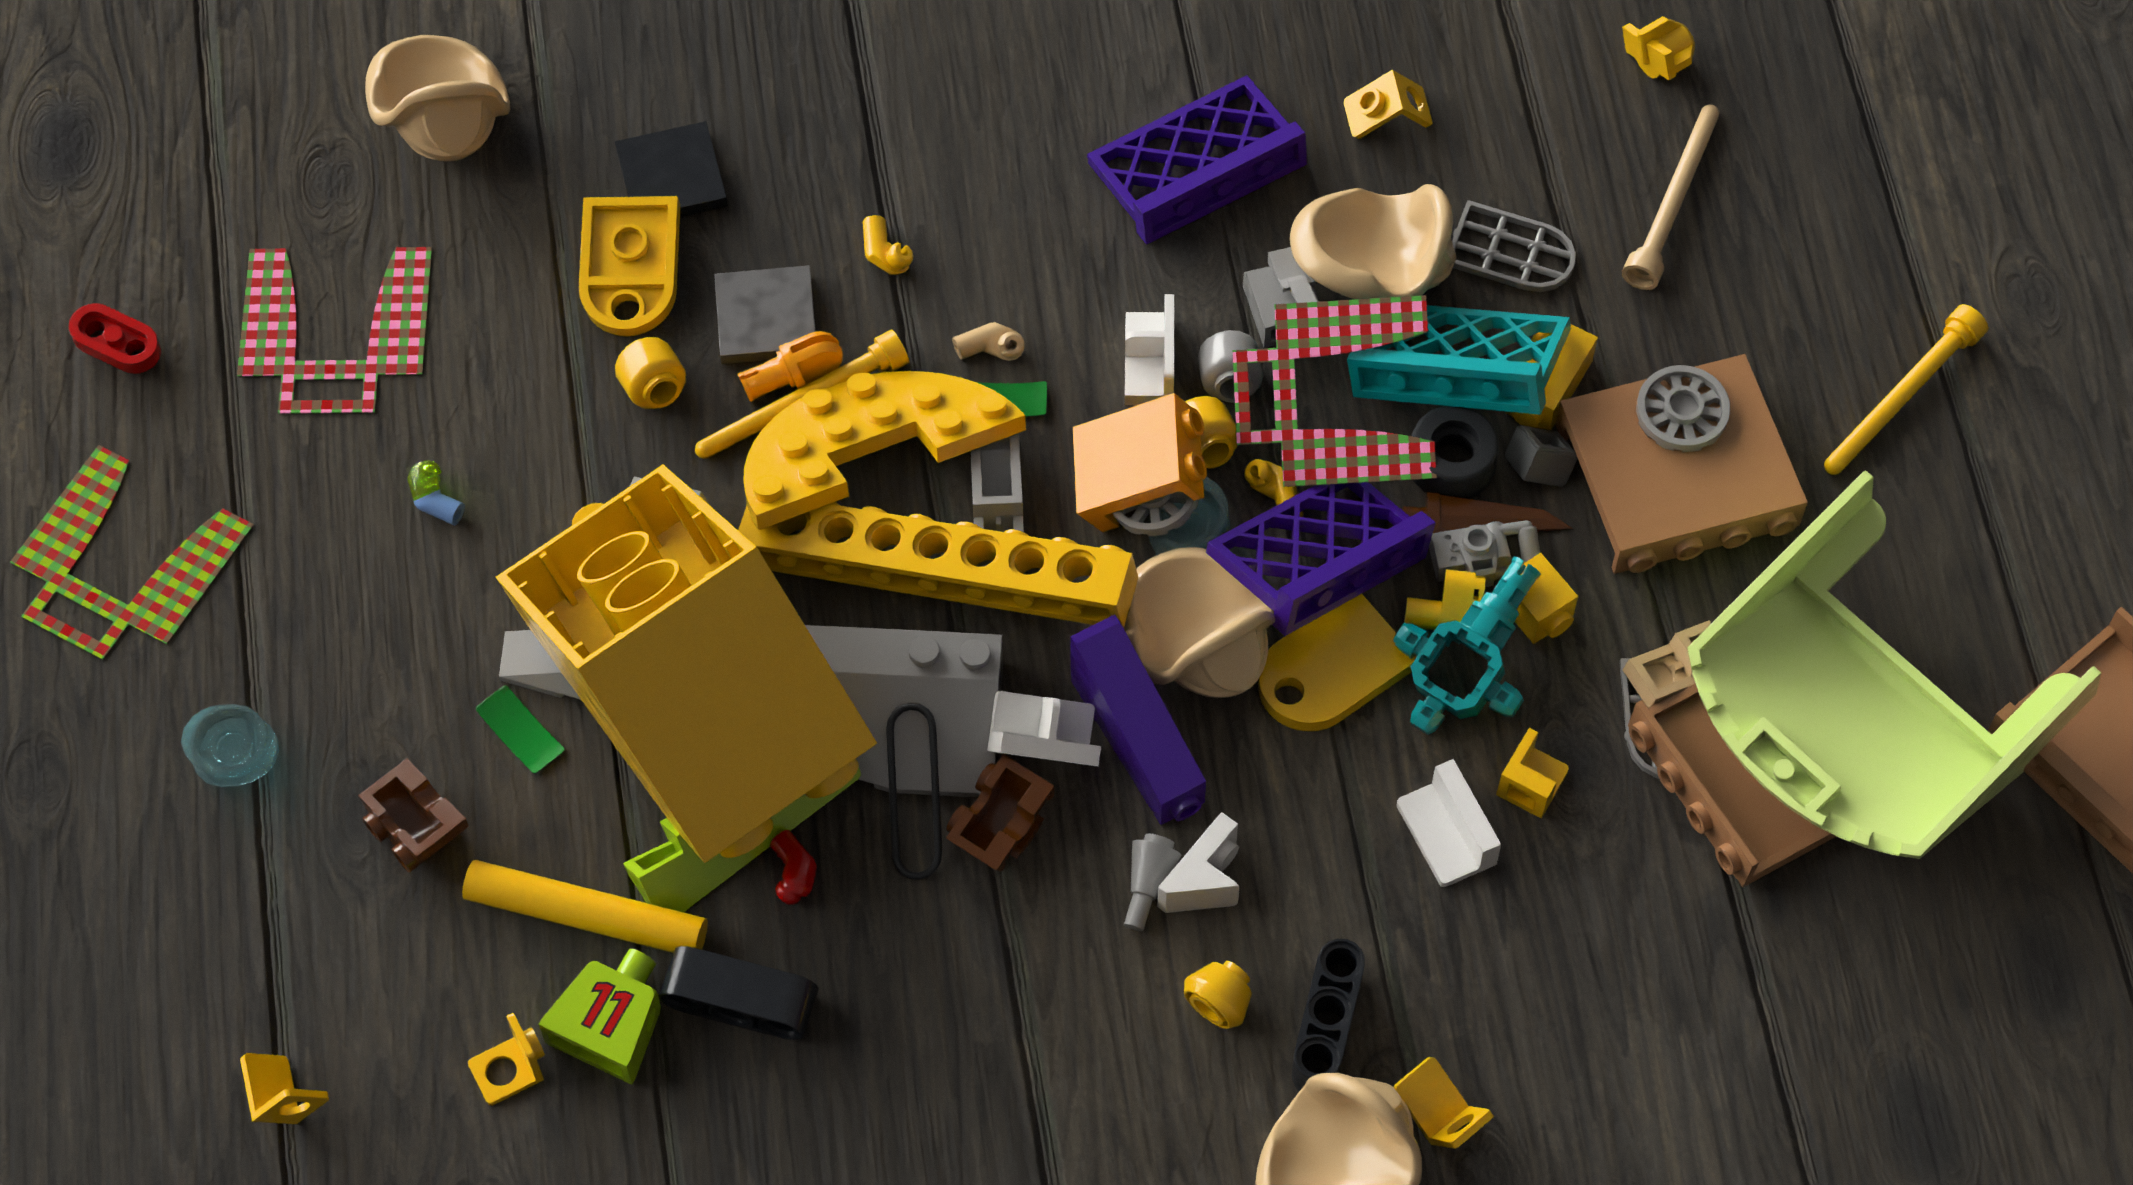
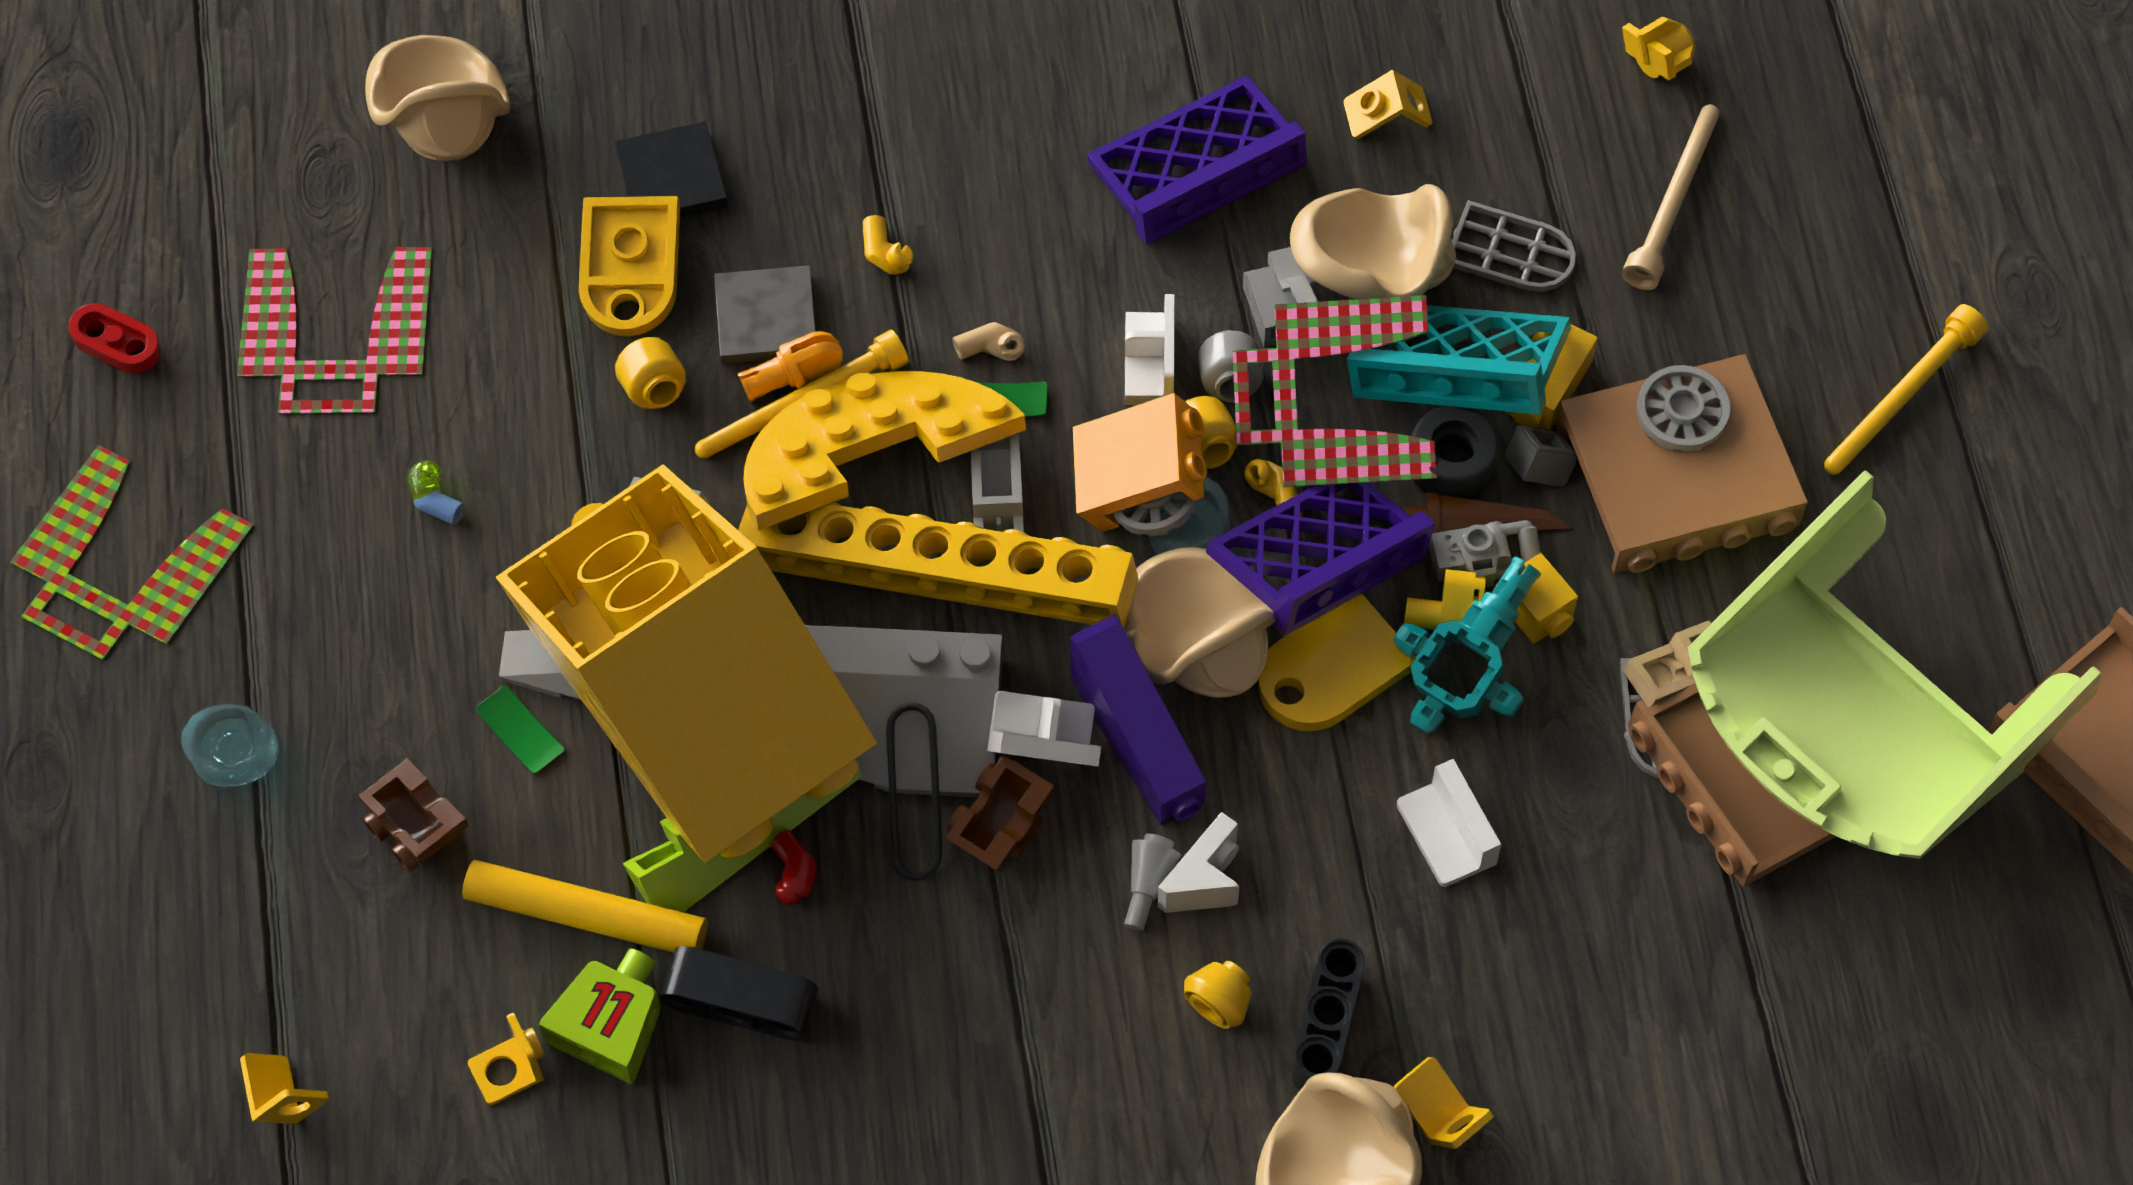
yellow panel [1496,728,1569,818] -> none

